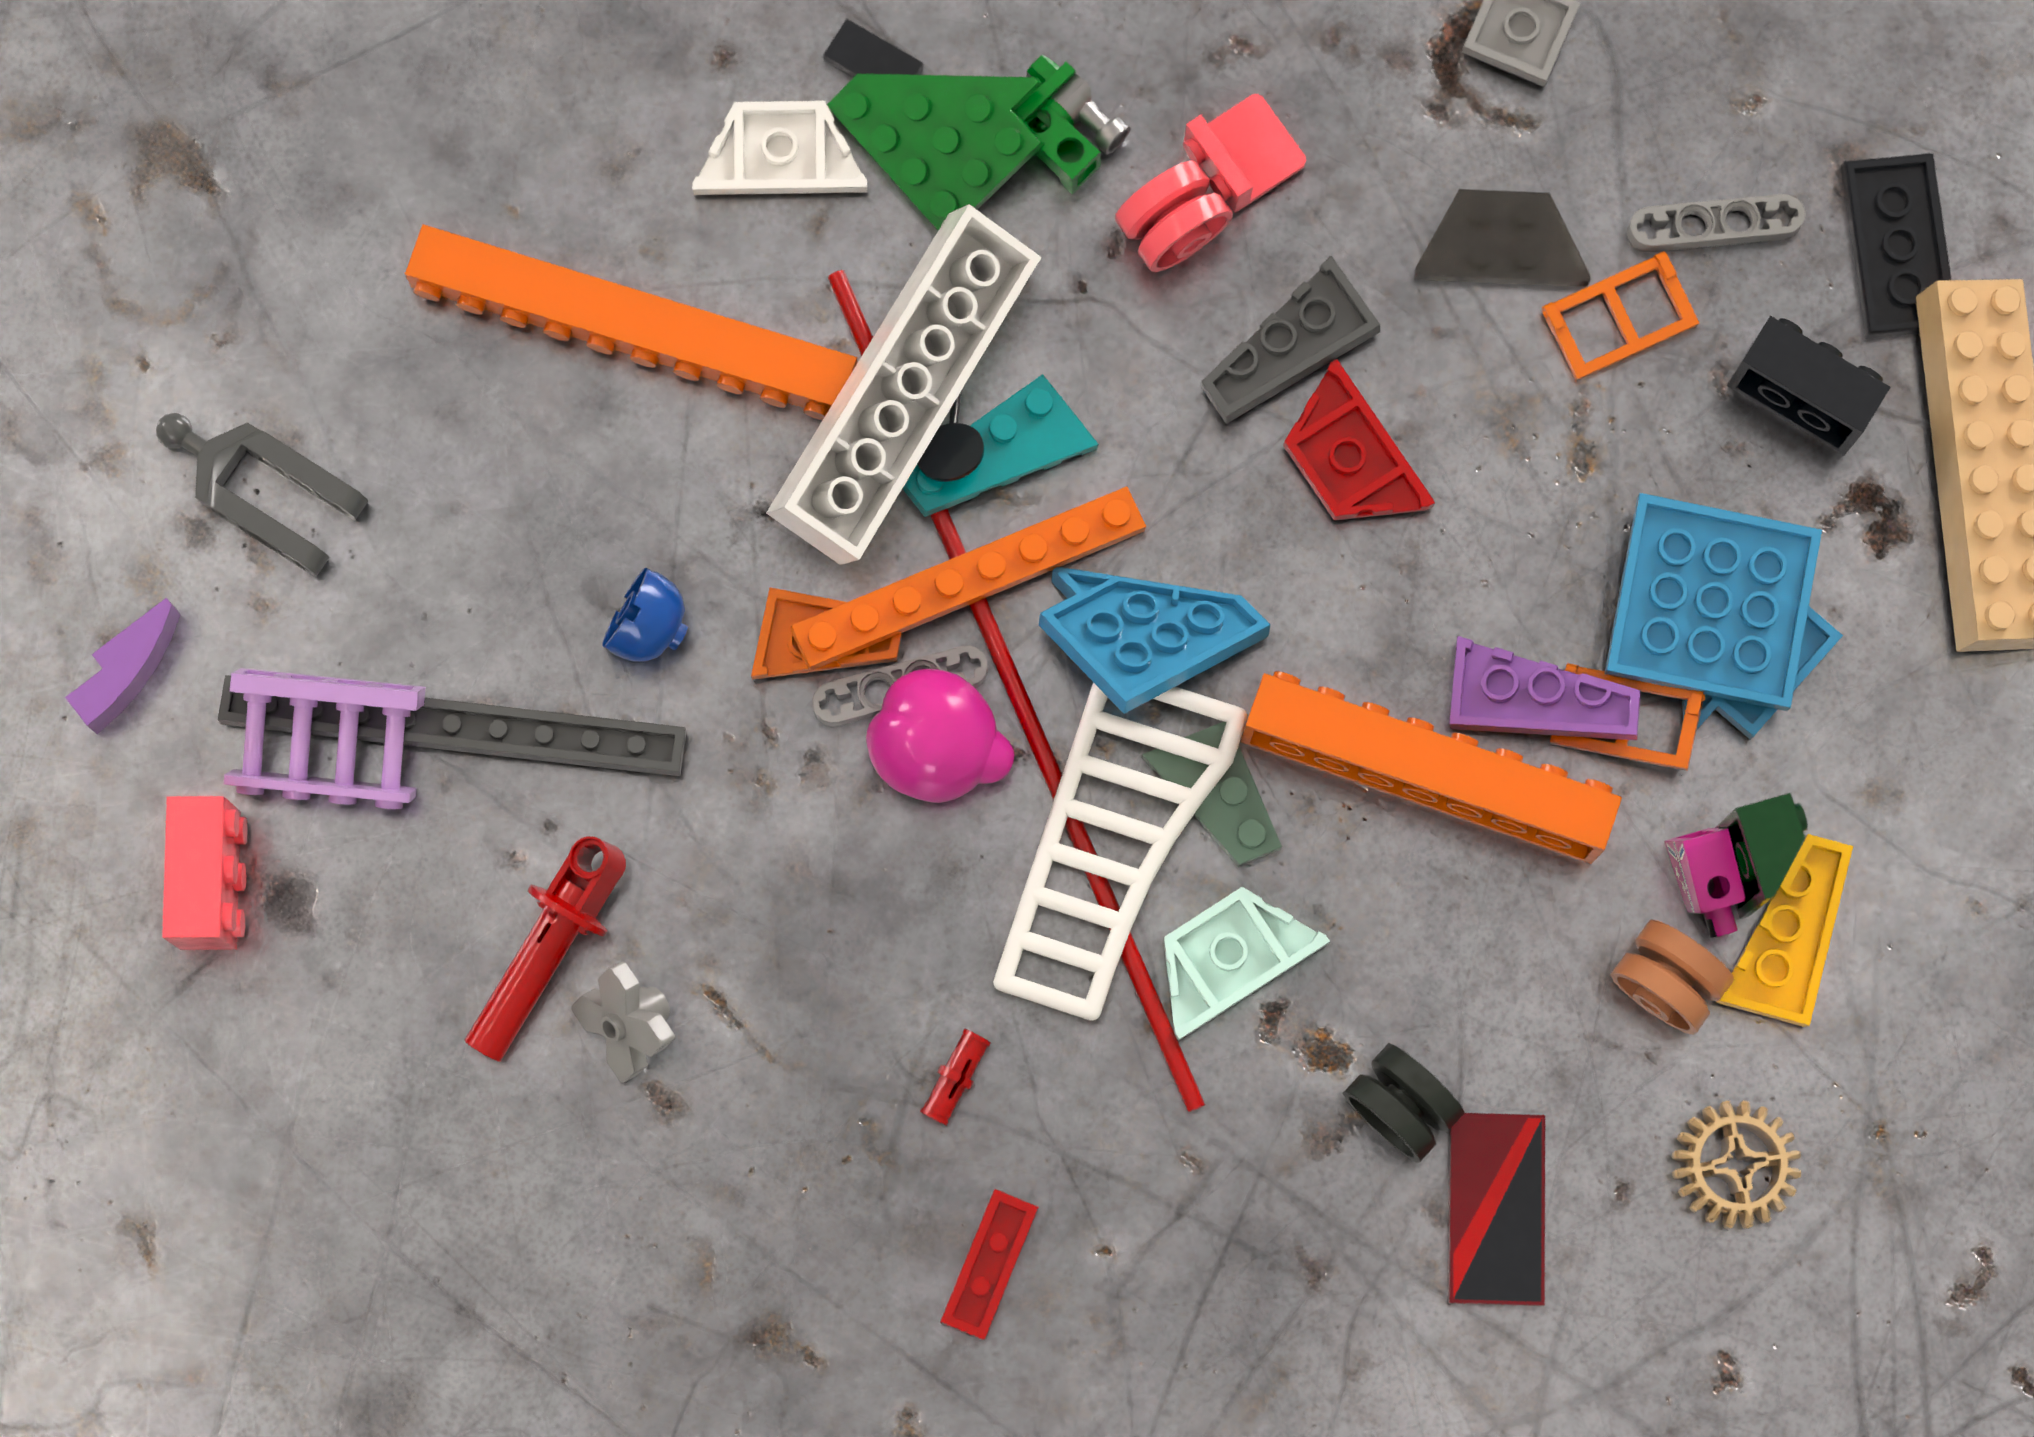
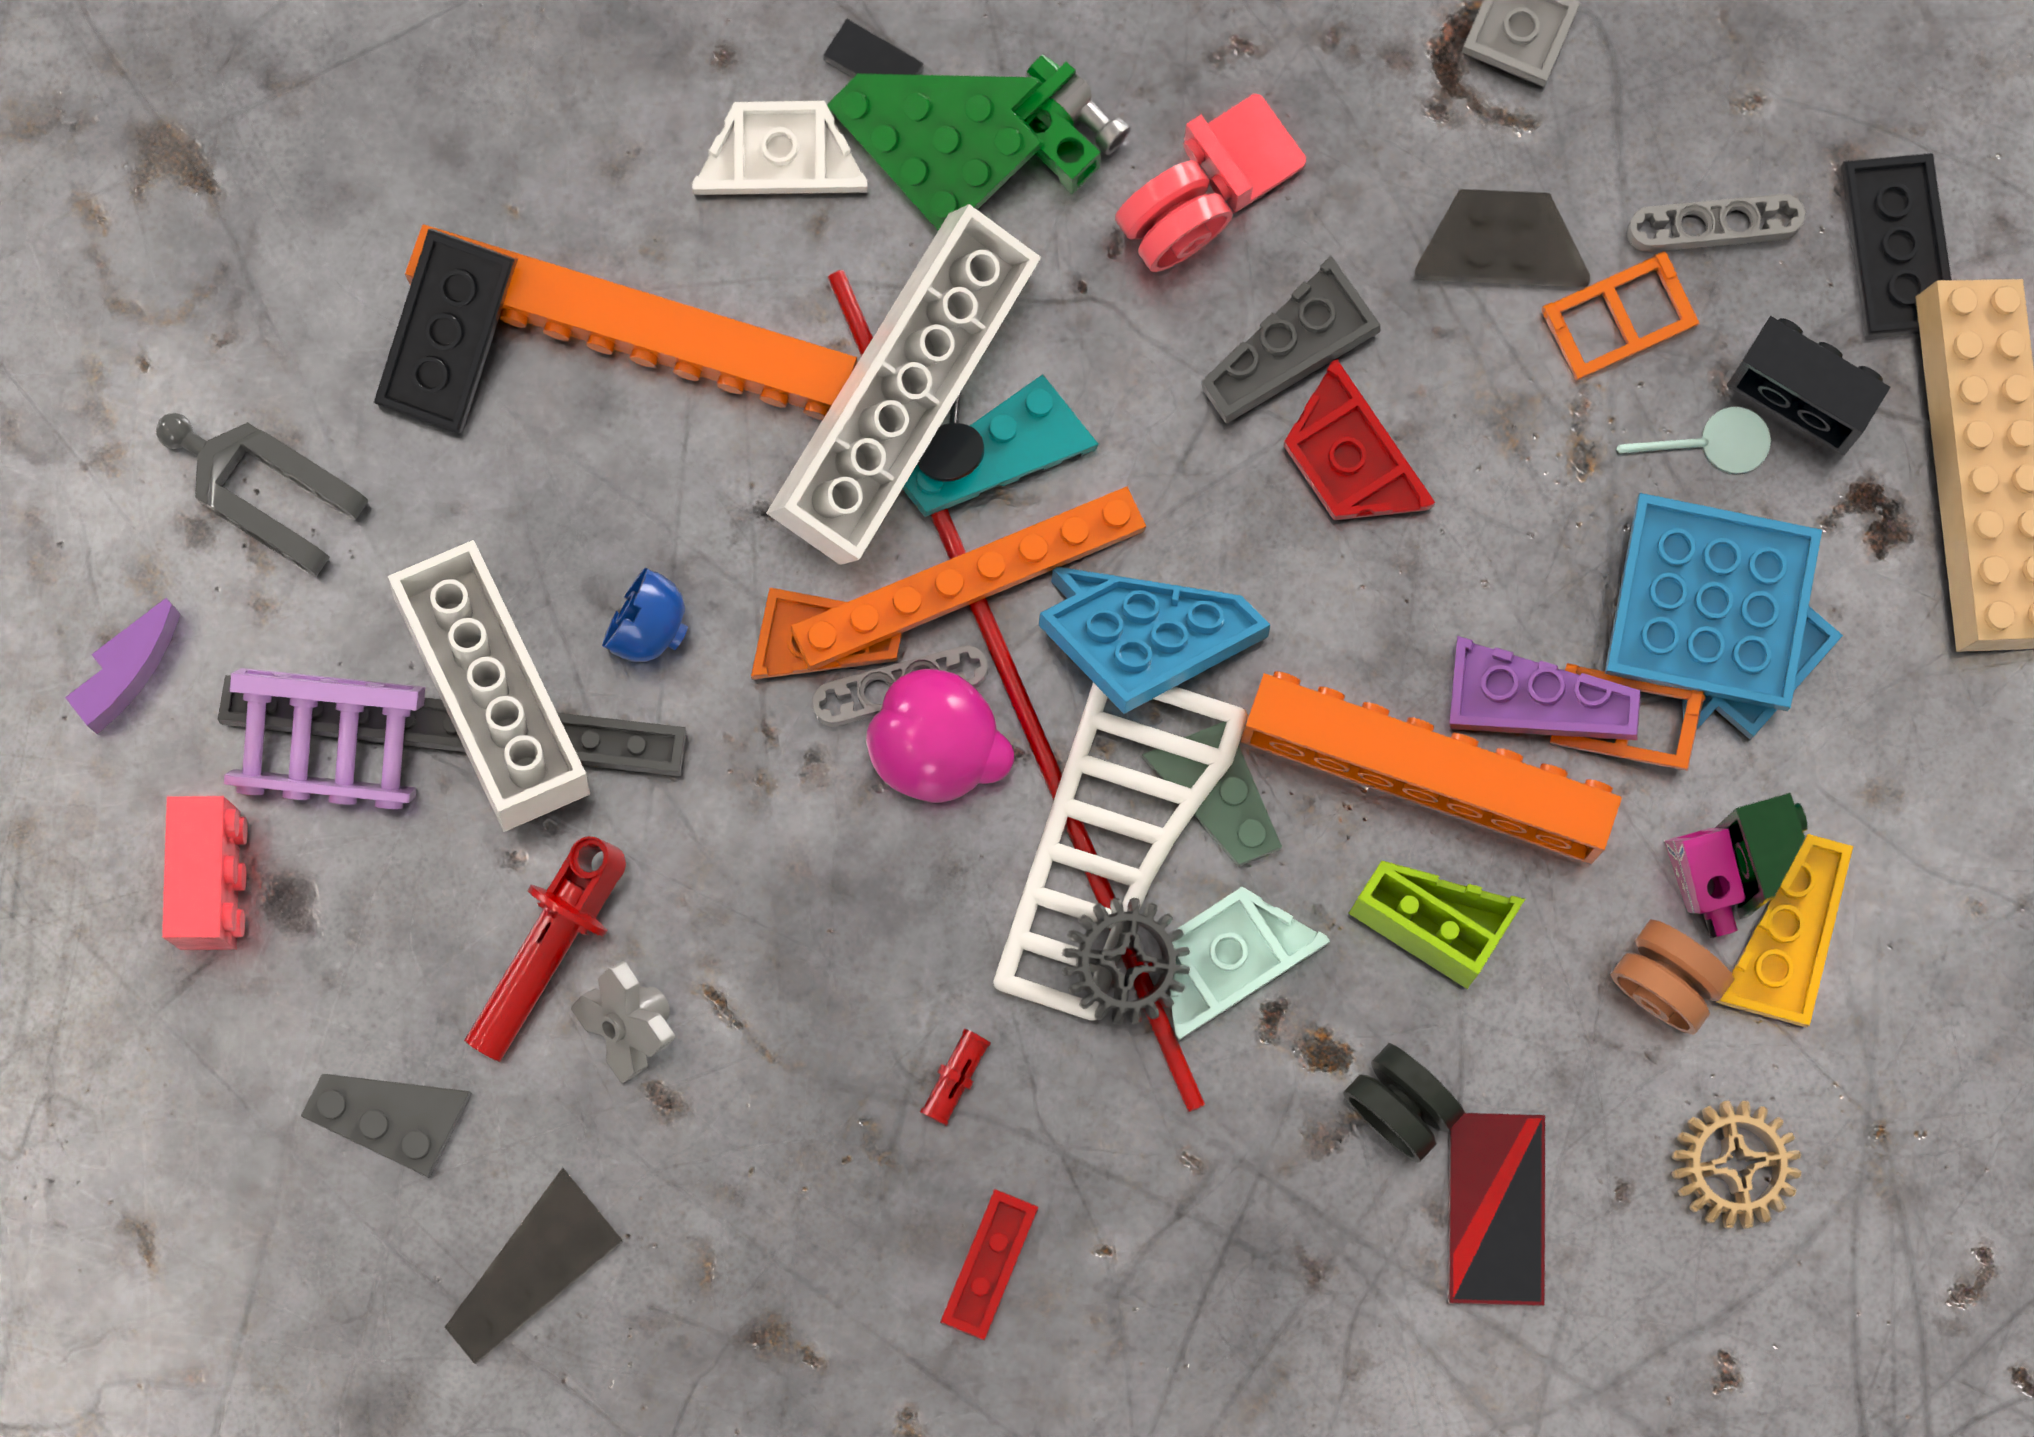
none -> dark grey wing [301,1074,472,1178]
none -> black tile [374,229,518,433]
none -> white brick [388,540,590,832]
none -> clear smoke wing [445,1167,624,1364]
none -> dark grey gear [1062,898,1190,1025]
none -> lime wedge [1348,861,1525,989]
none -> light aqua piece [1617,407,1771,474]

